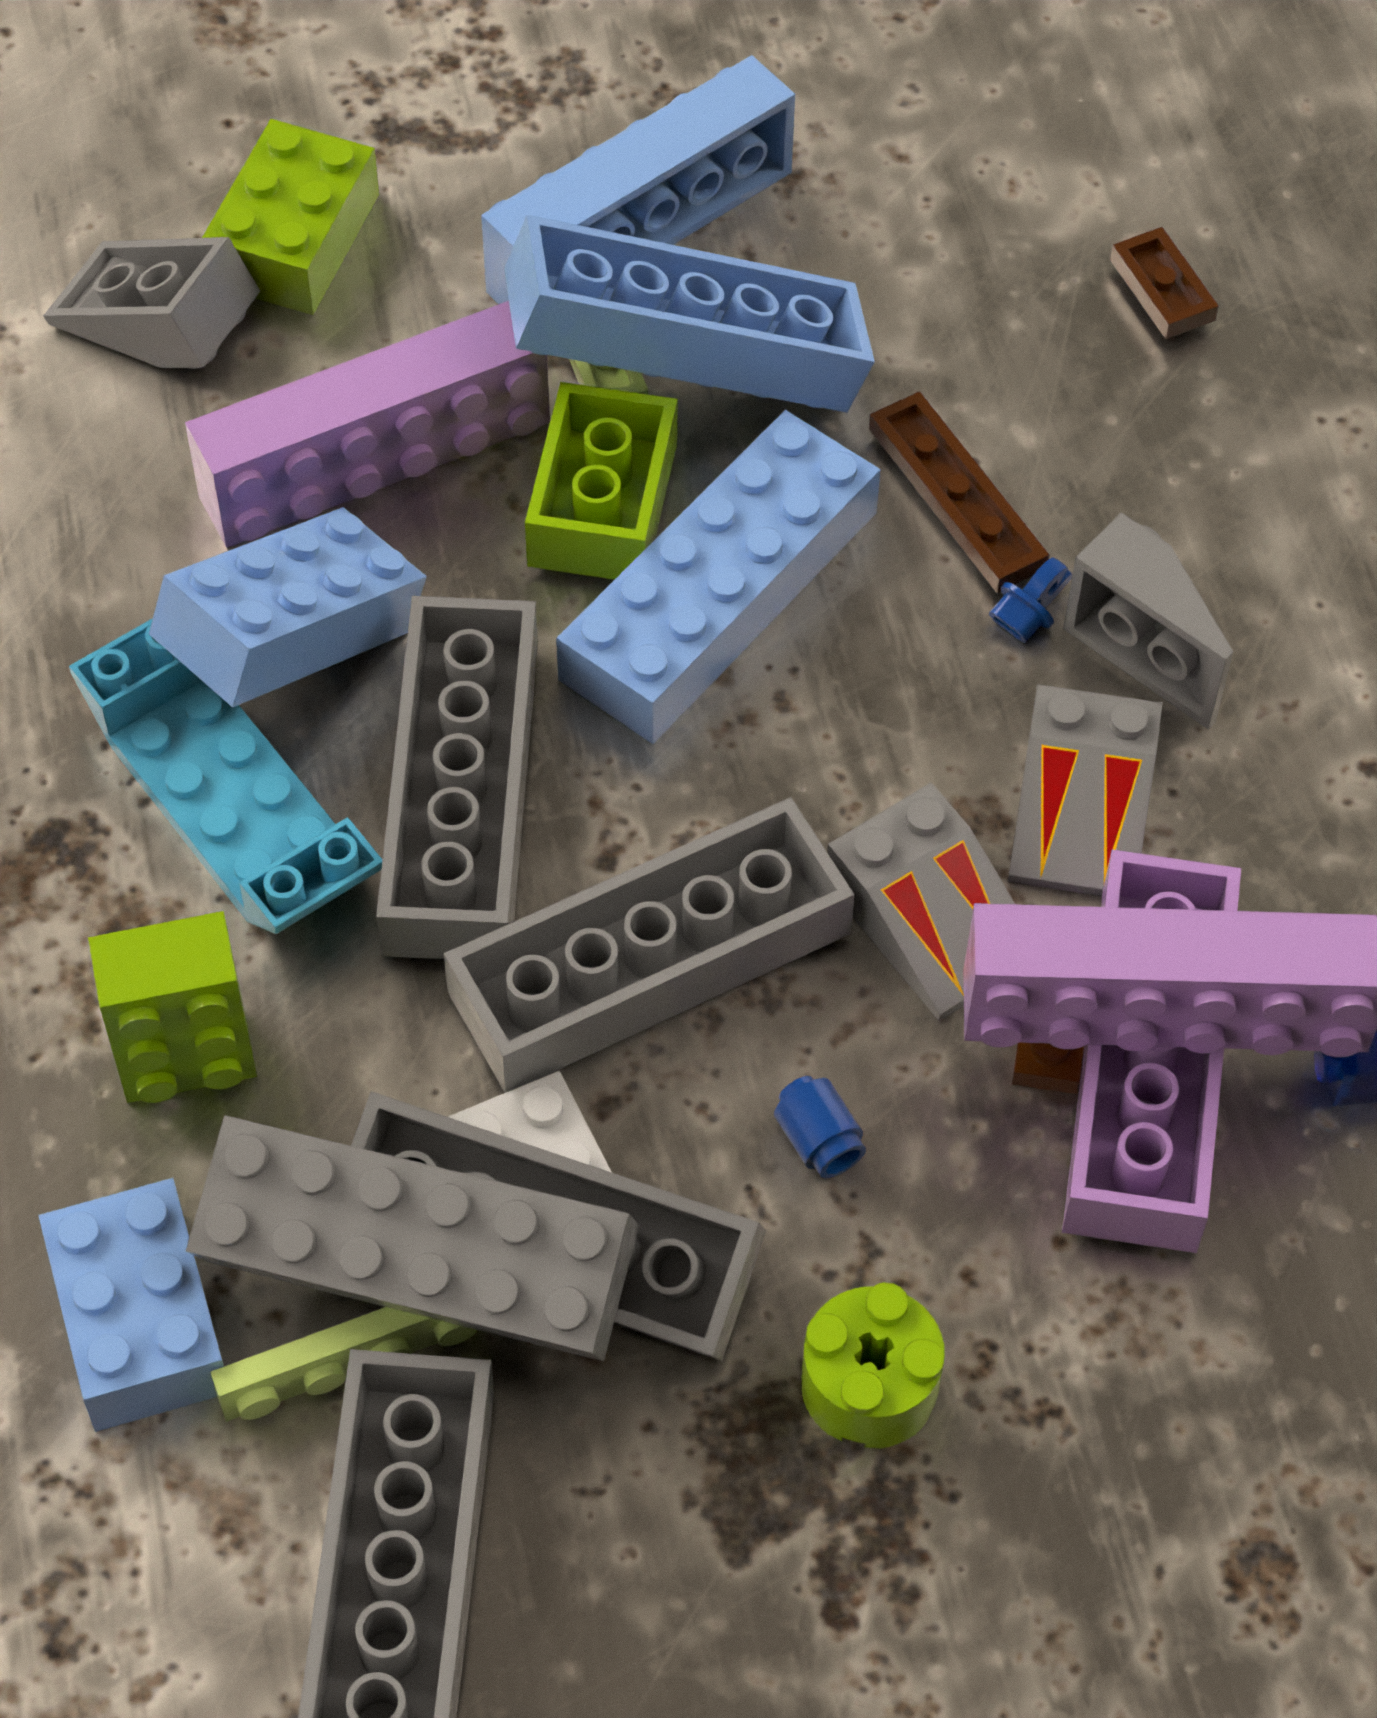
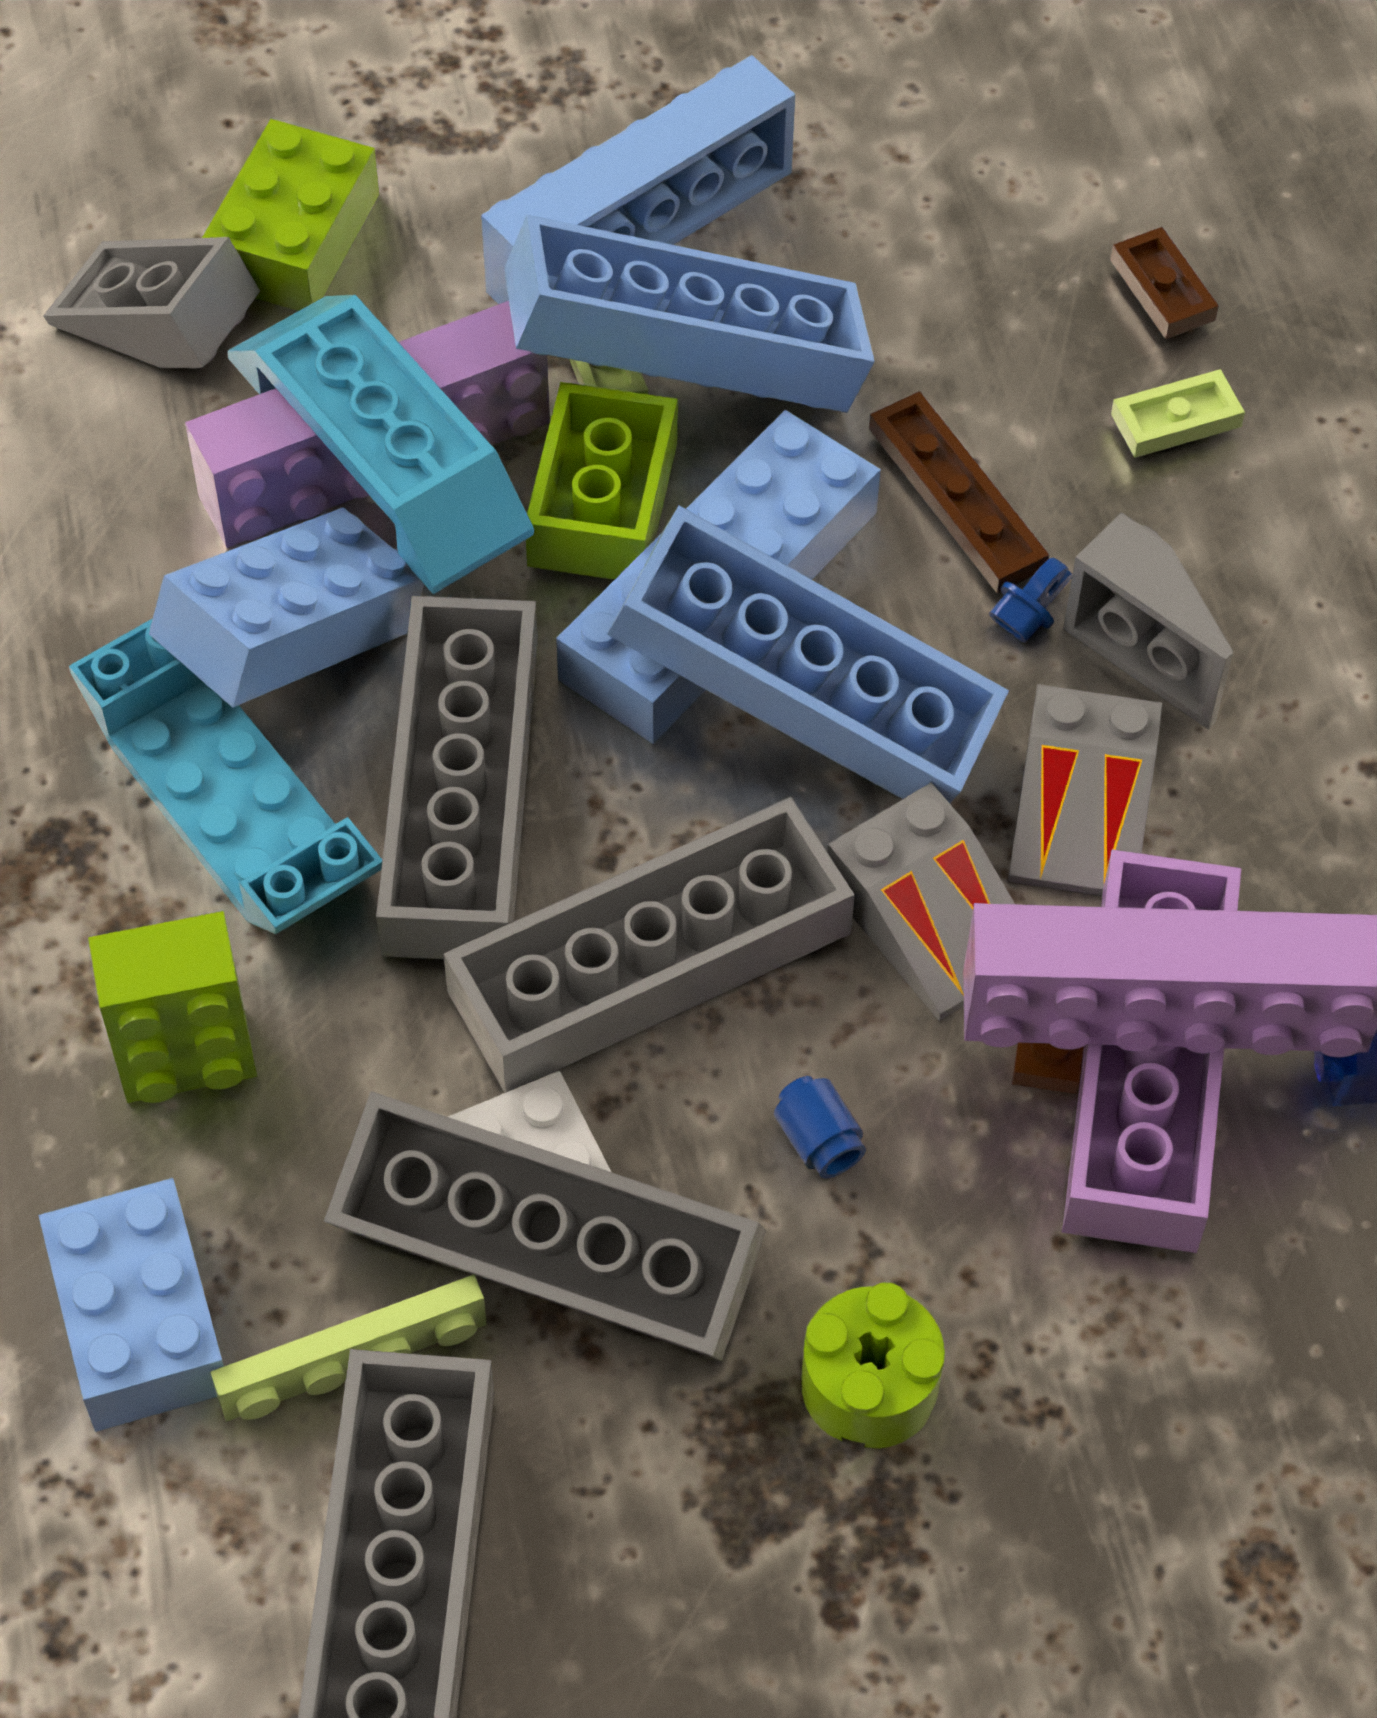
light grey brick [186,1115,639,1361] -> none
none -> medium azure slope [227,295,534,594]
none -> light blue brick [607,505,1009,803]
none -> yellowish green plate [1111,369,1245,458]

